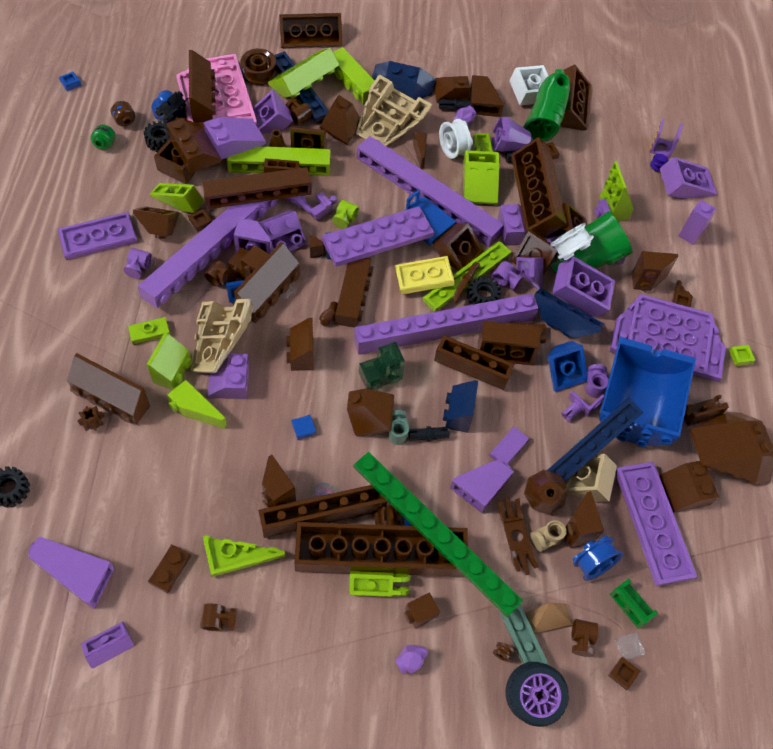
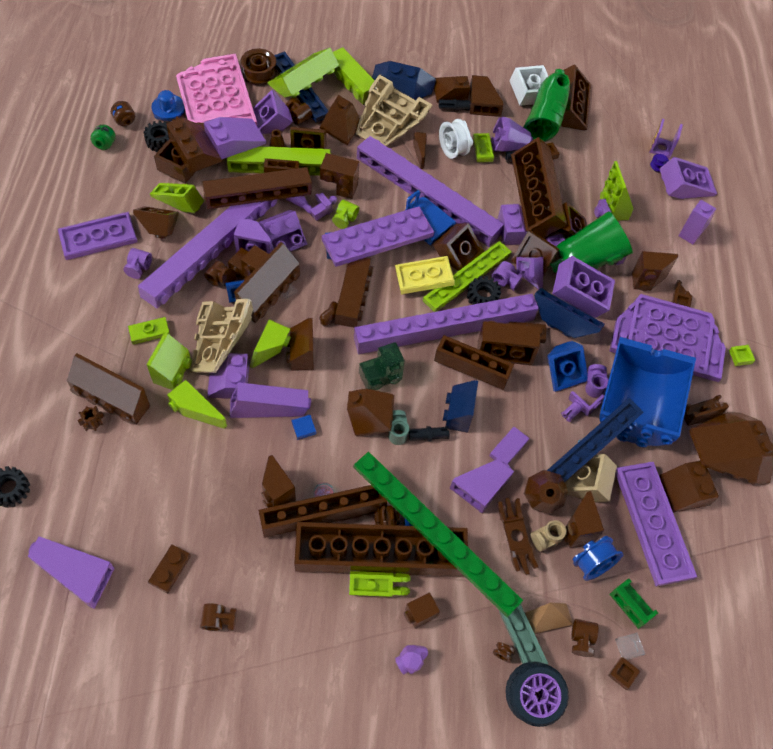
blue tile [58,72,82,91] -> none
medium lavender slope [81,622,134,668] -> none
black hinge [155,91,189,122] -> none
reddish brown plate [188,209,212,232] -> none
reddish brown slope [189,50,216,123] -> none
lime wing [203,535,286,577] -> none
reddish brown slope [279,13,343,47] -> none
reddish brown slope [309,235,325,258] -> none
medium lavender rock [453,106,477,127] -> none
reddish brown piece [453,262,480,303] -> none
lime slope [463,150,499,205] -> none
white wheel [550,223,594,260] -> none
none -> medium lavender slope [230,382,311,418]
none -> lime slope [249,320,291,368]
none -> reddish brown brick [320,153,359,199]

